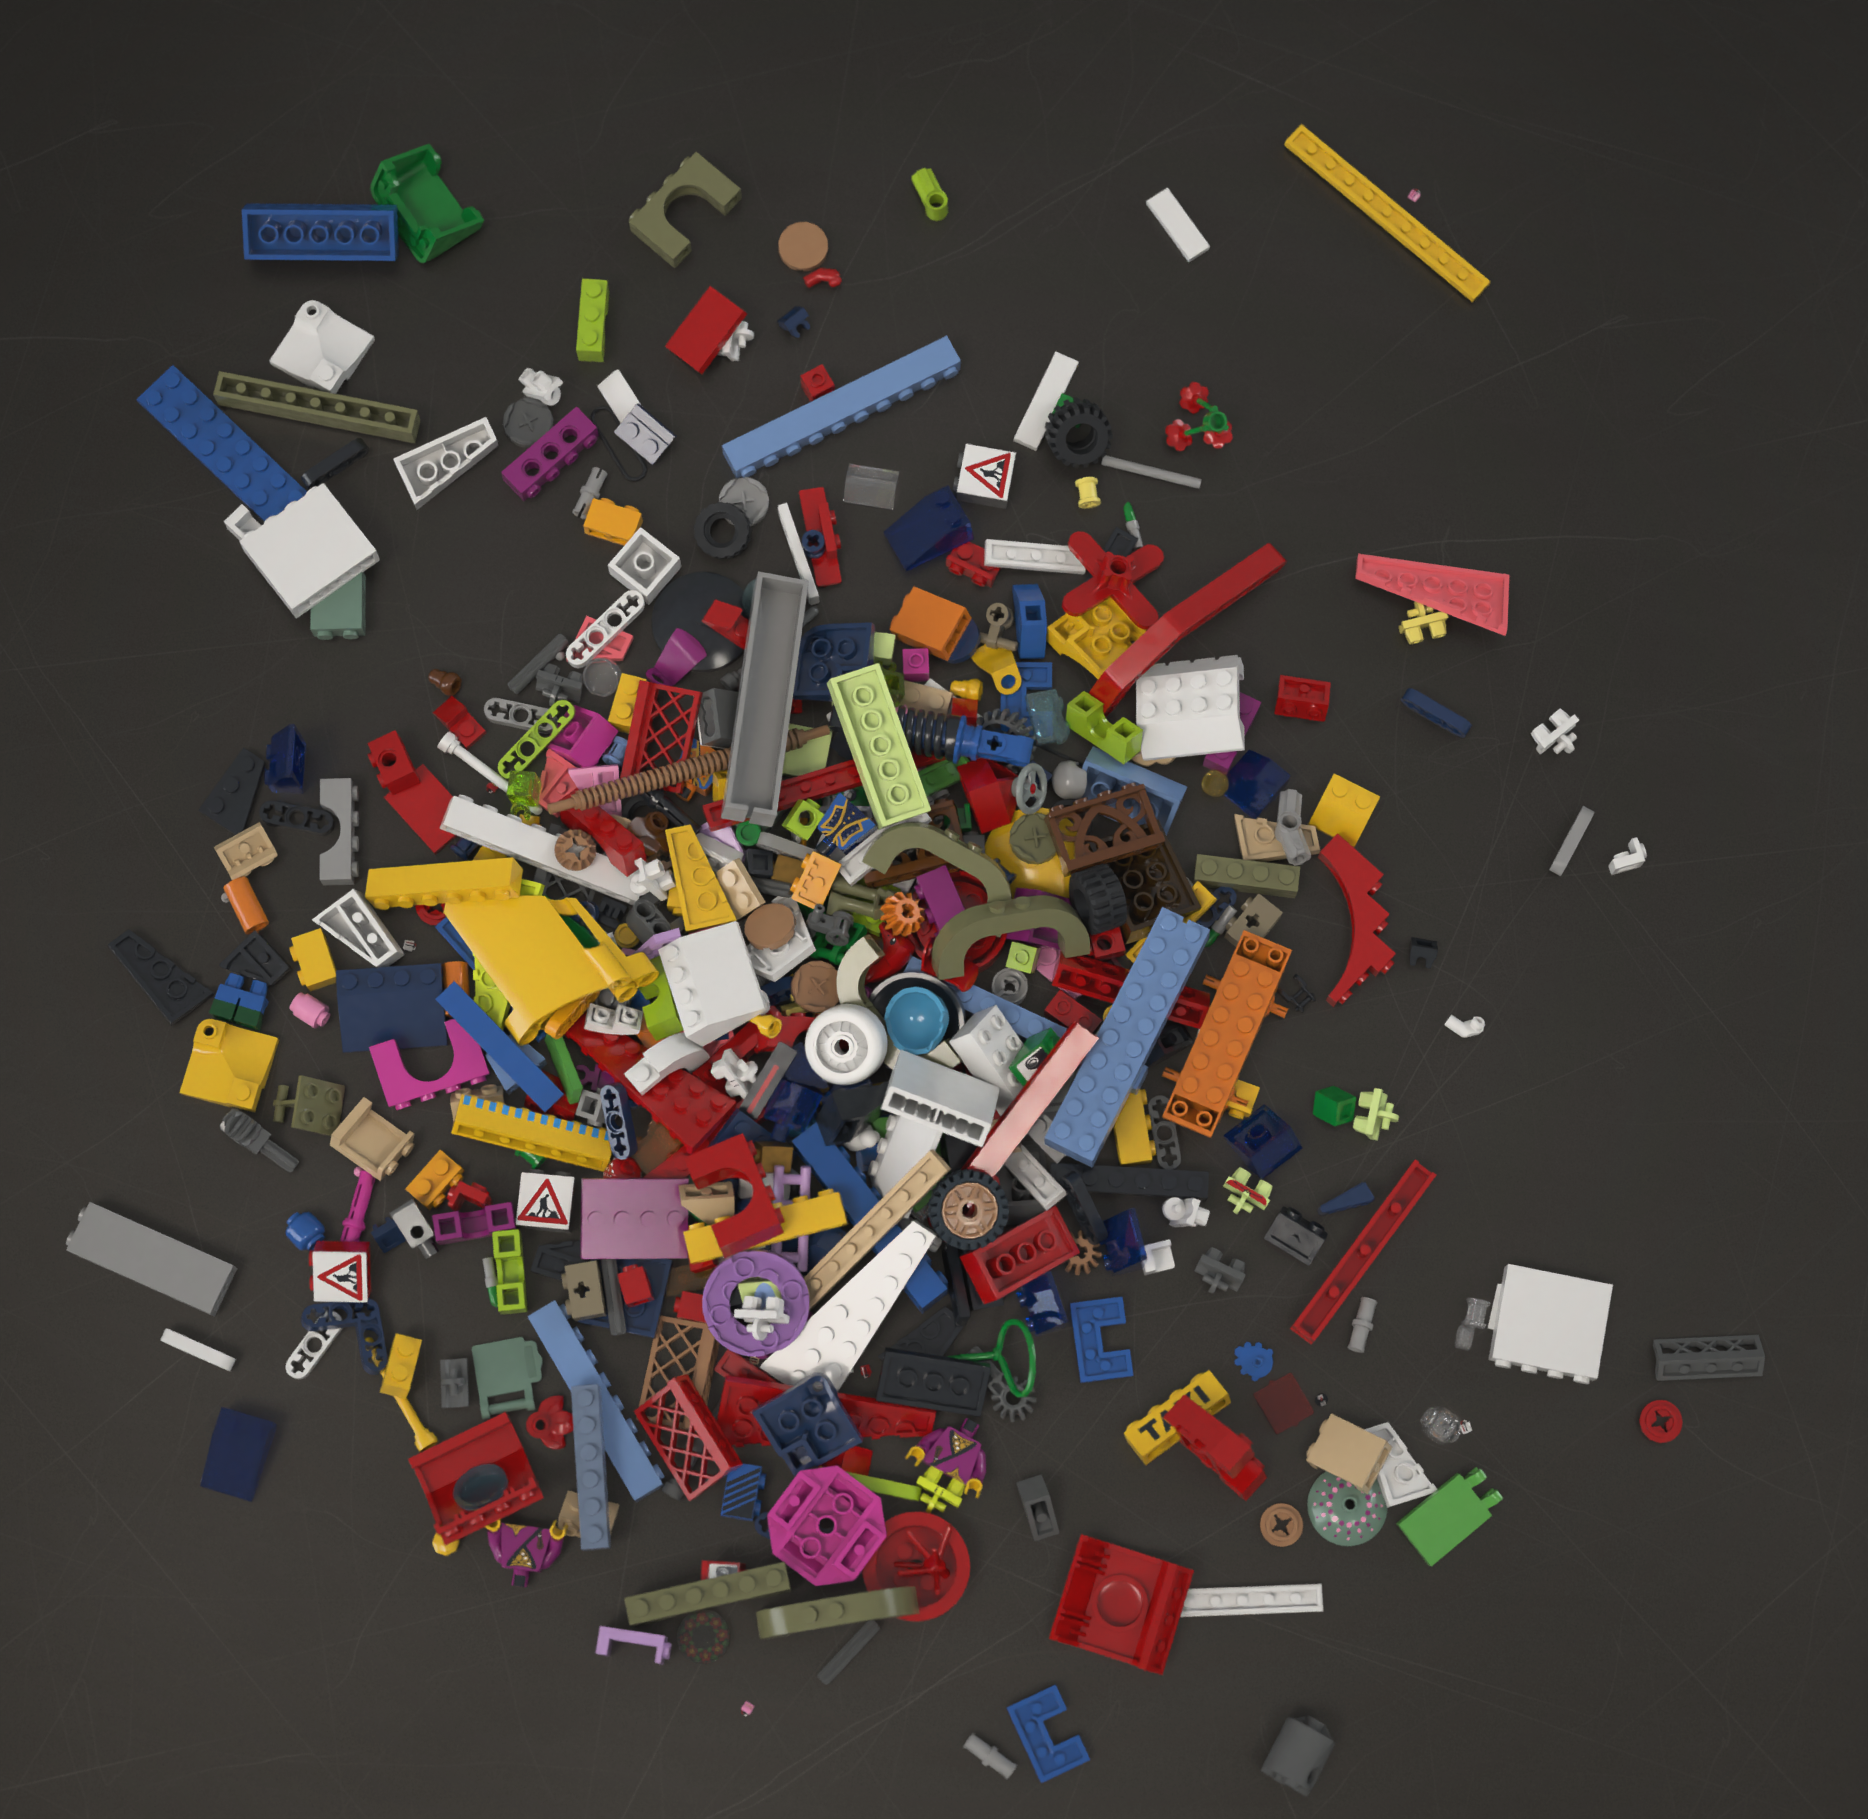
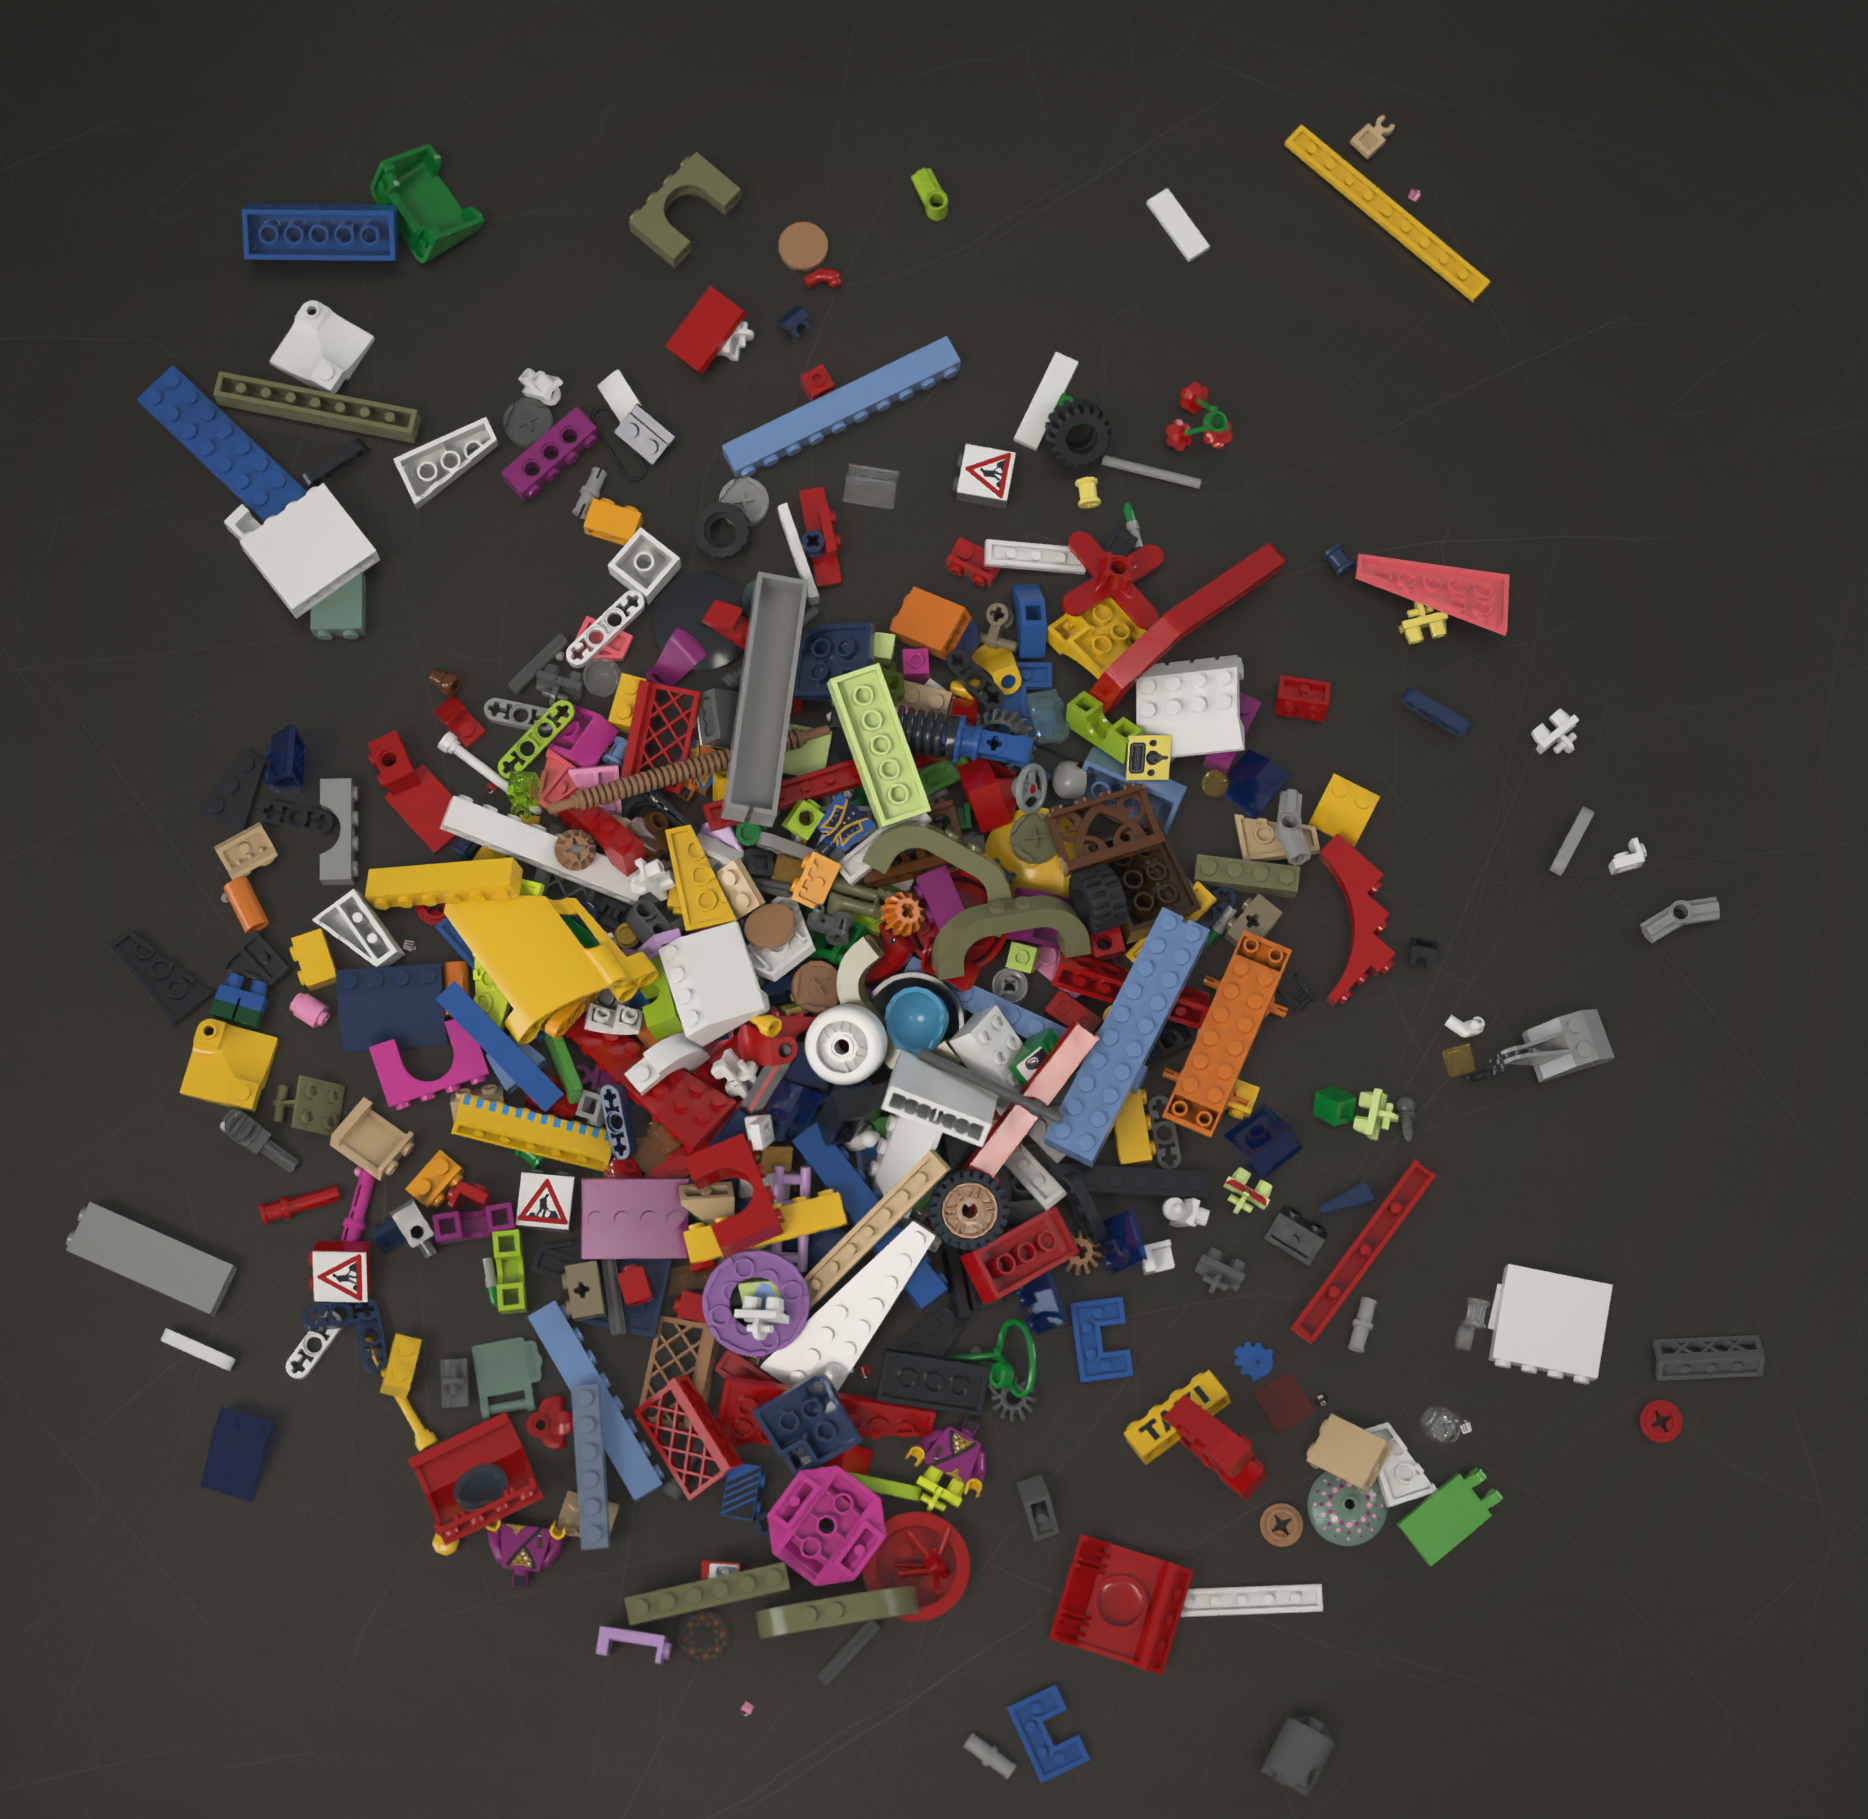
blue head [285,1212,325,1251] -> none
lime arch [576,279,609,362] -> none
clear blue slope [884,486,974,571] -> none
none -> red pin [258,1185,341,1226]
none -> red piece [738,1024,798,1067]
none -> white bracket [745,1115,775,1150]
none -> dark grey bar [918,1048,1064,1124]
none -> black beam [945,649,1004,712]
none -> green tile [989,1362,1014,1389]
none -> sticker [1126,735,1172,780]
none -> dark blue bush [1322,543,1356,577]
none -> tan plate [1350,115,1395,160]
none -> dark grey bar [1395,1096,1416,1142]
none -> clear yellow slope [1442,1043,1475,1078]
none -> light grey slope [1465,1009,1615,1083]
none -> light grey piece [1640,897,1720,944]

